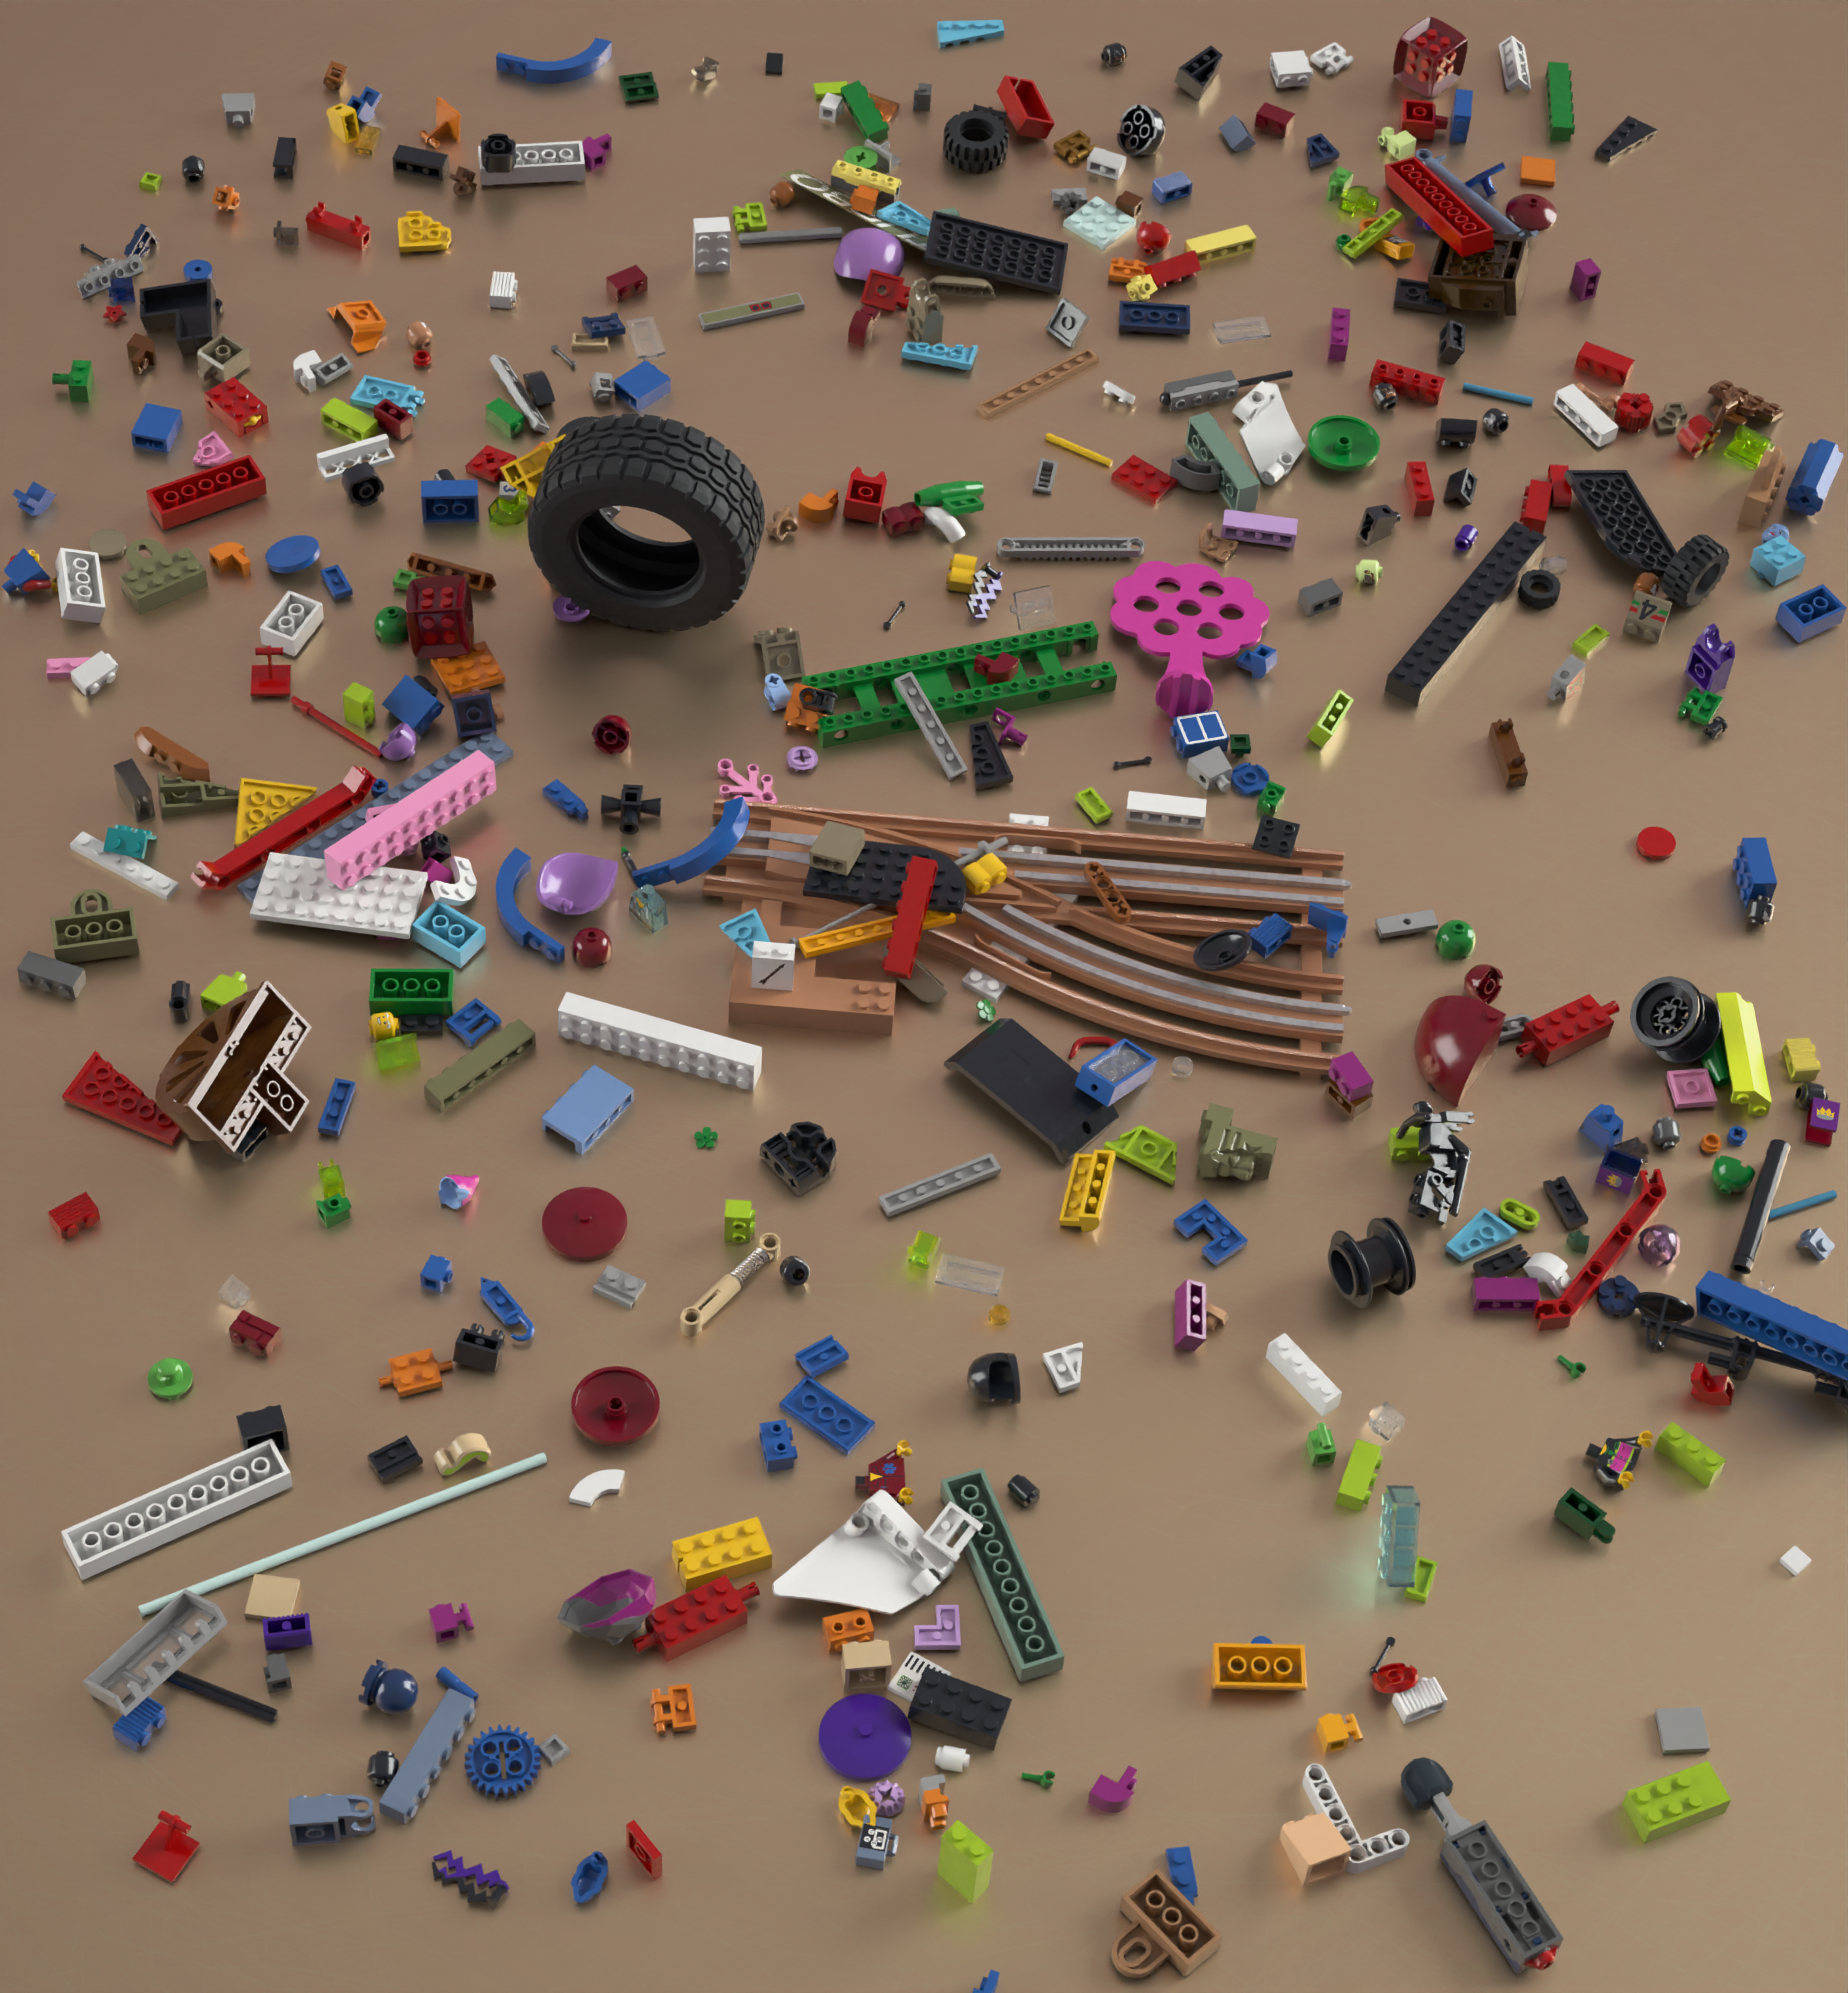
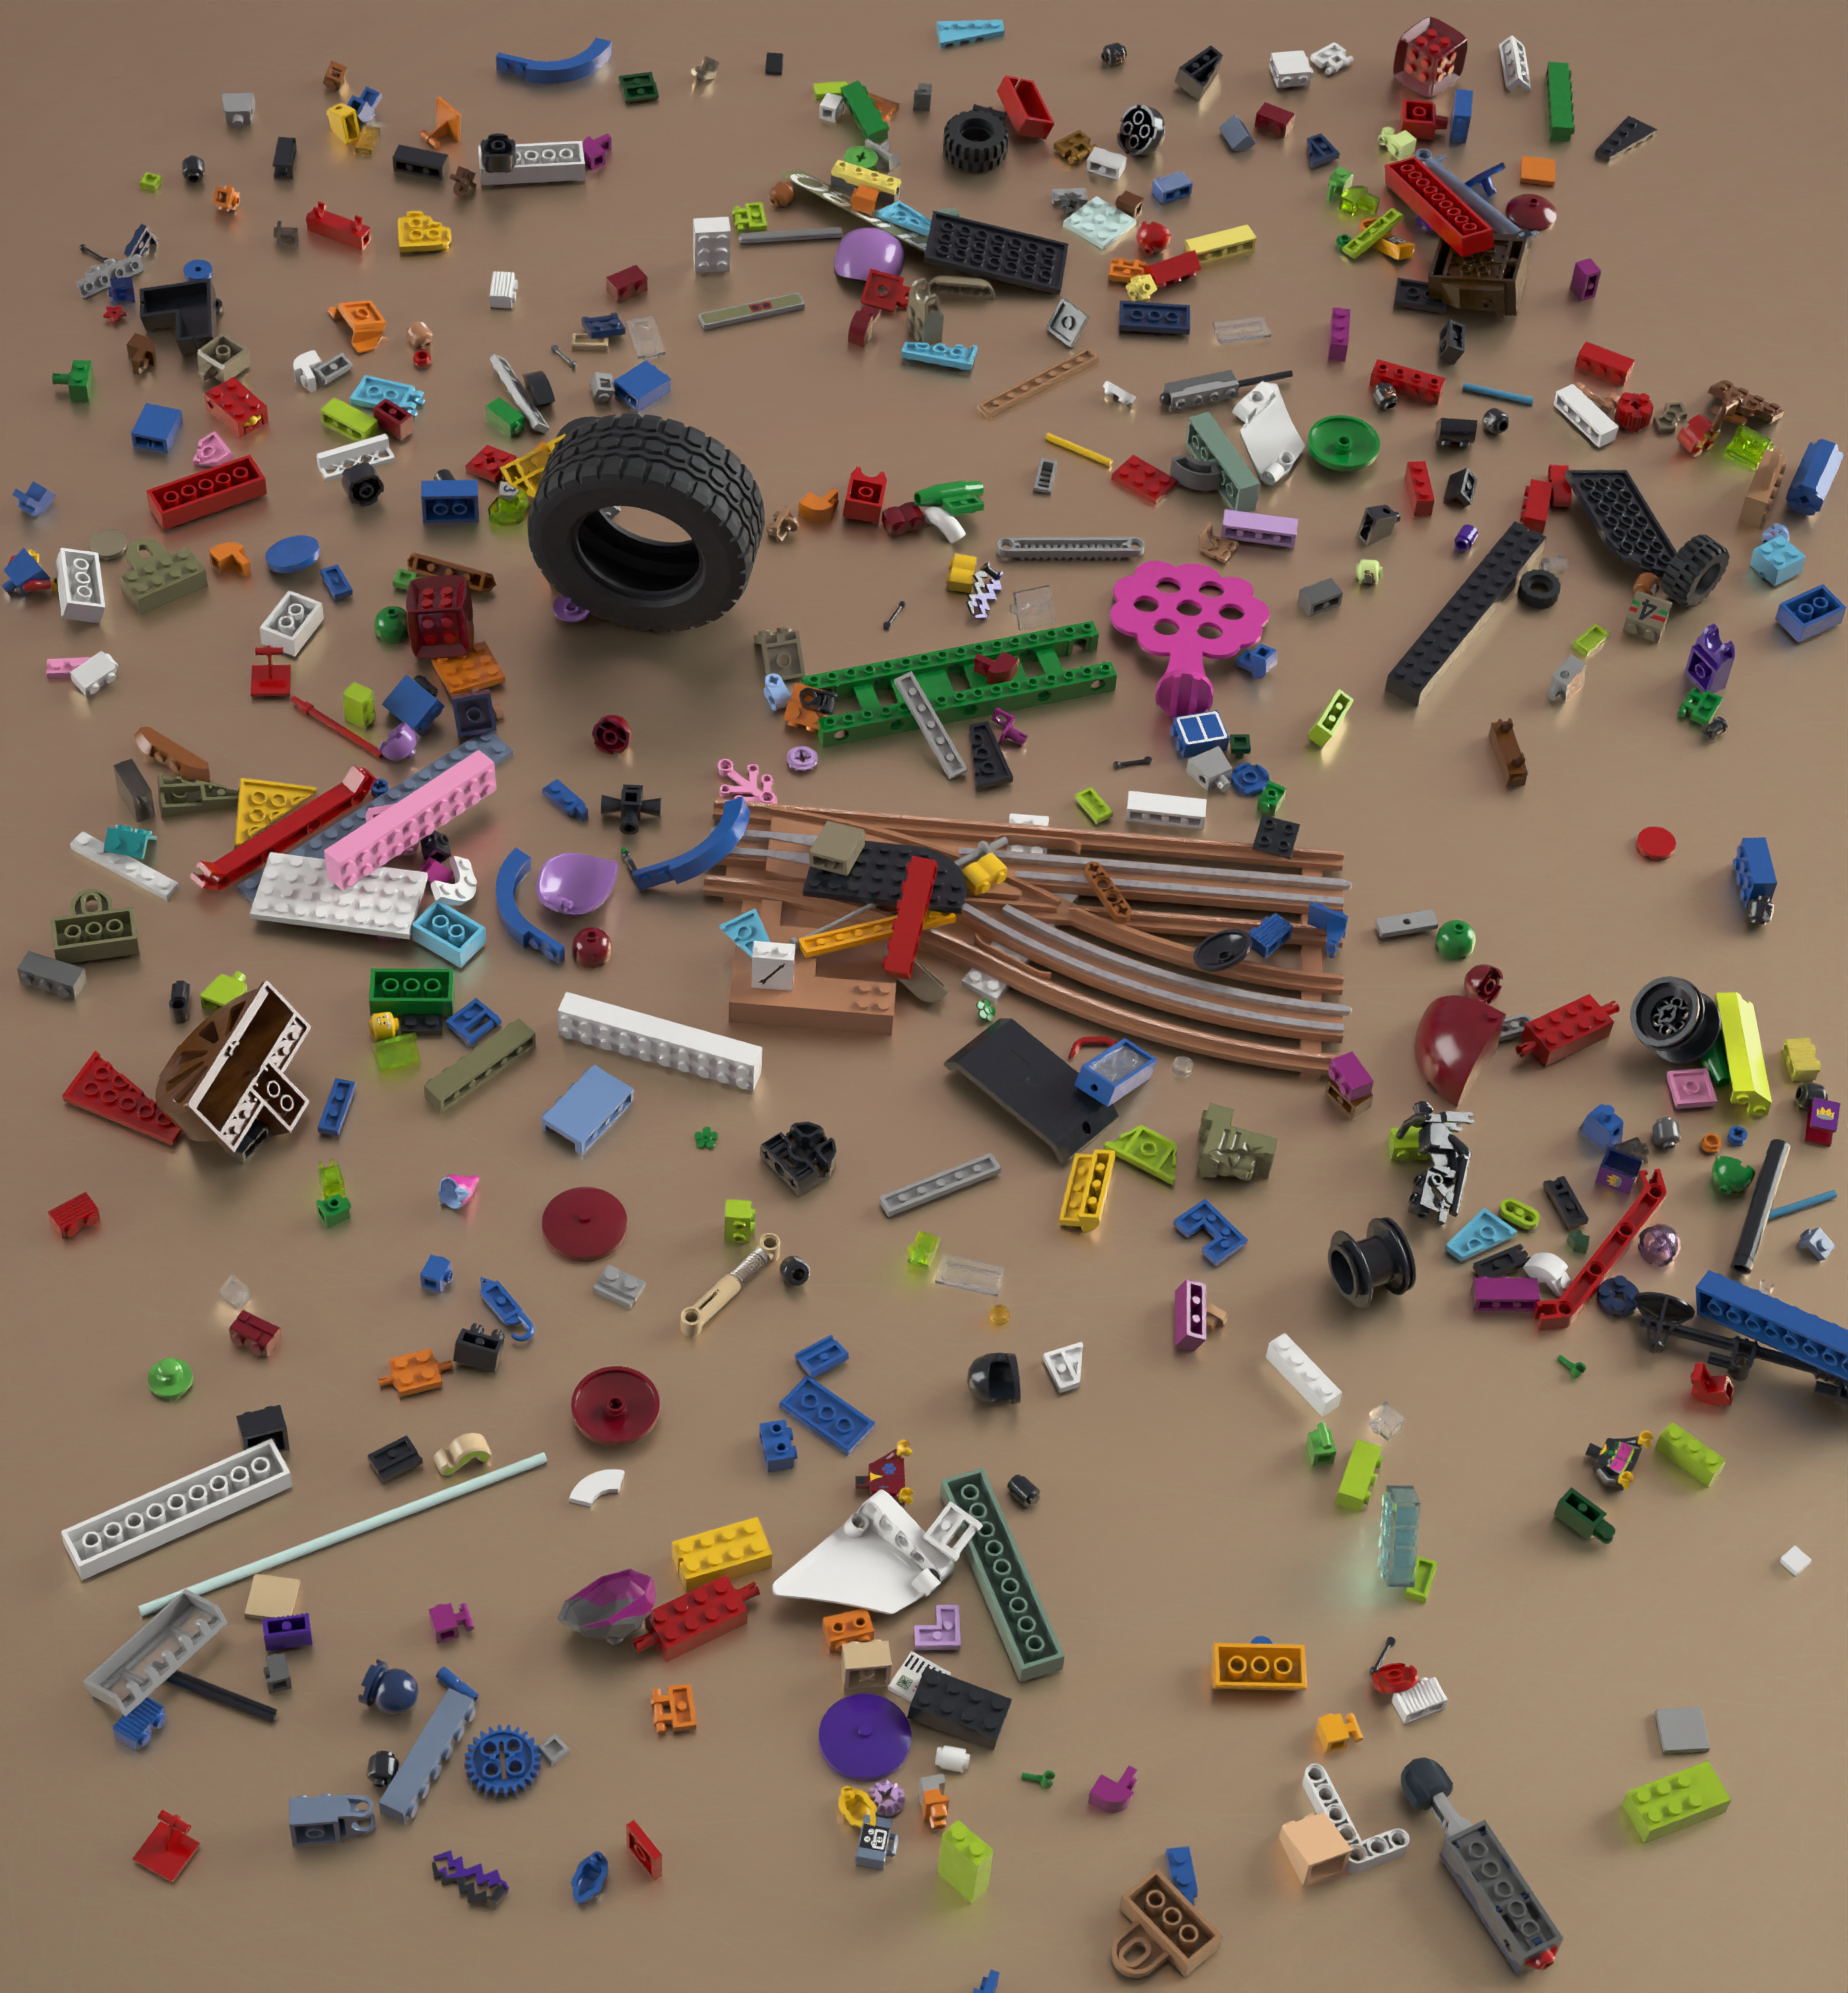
clear light blue torso [629,884,668,934] -> none

